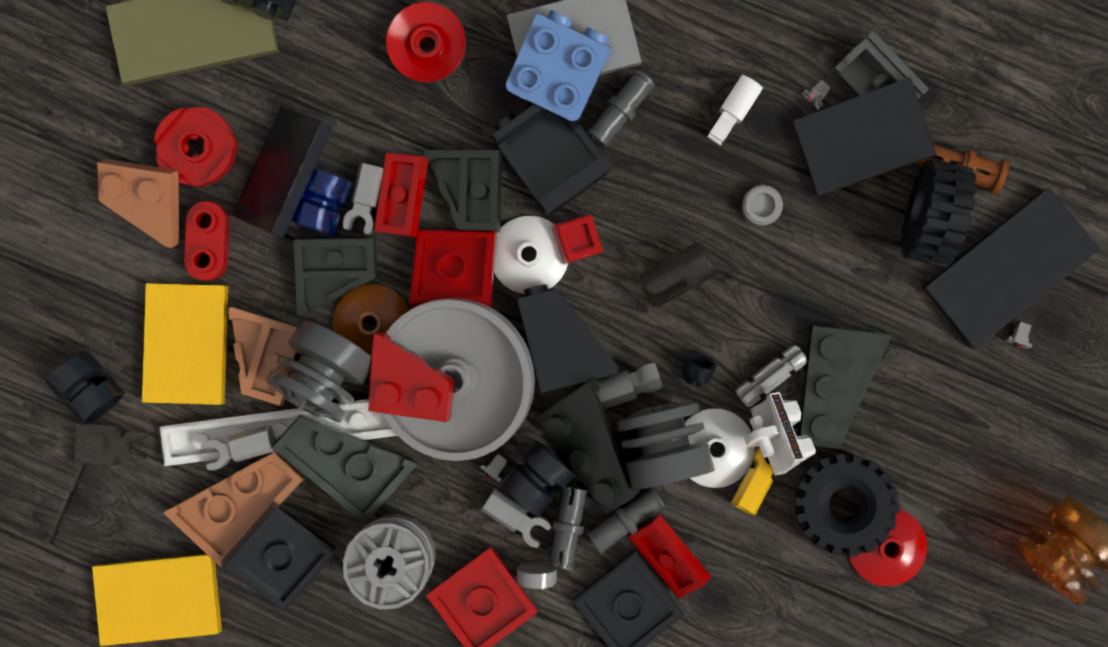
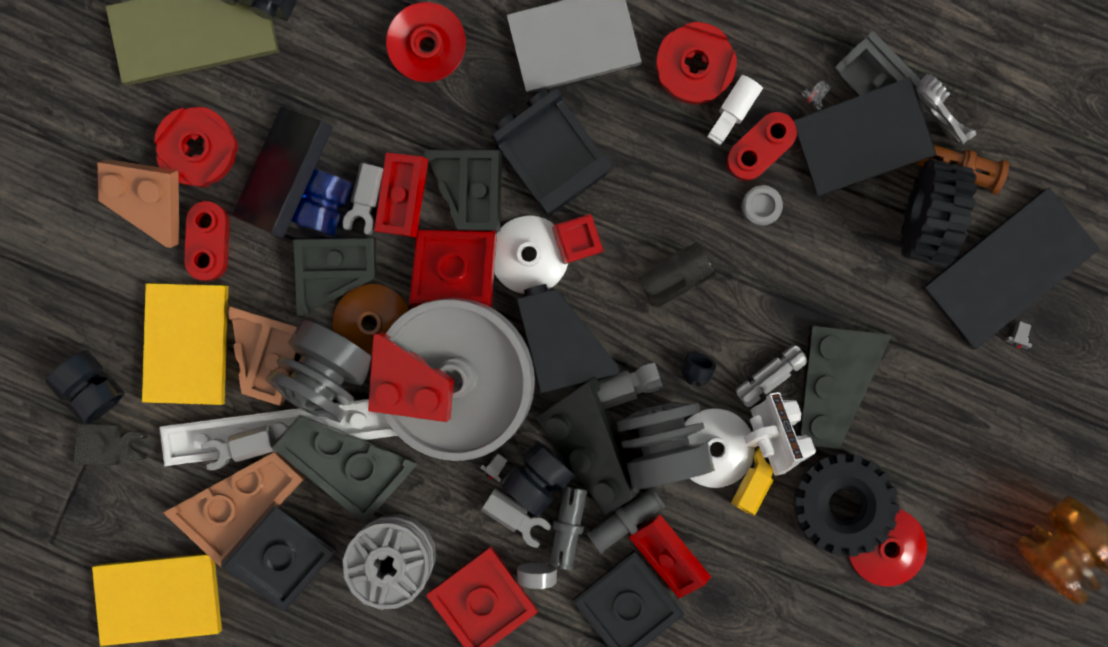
medium blue bracket [506,10,614,121] -> none
dark grey pin [586,70,655,148] -> none
none -> red plate [656,22,737,105]
none -> red plate [726,112,797,181]
none -> light grey piece [915,74,977,145]

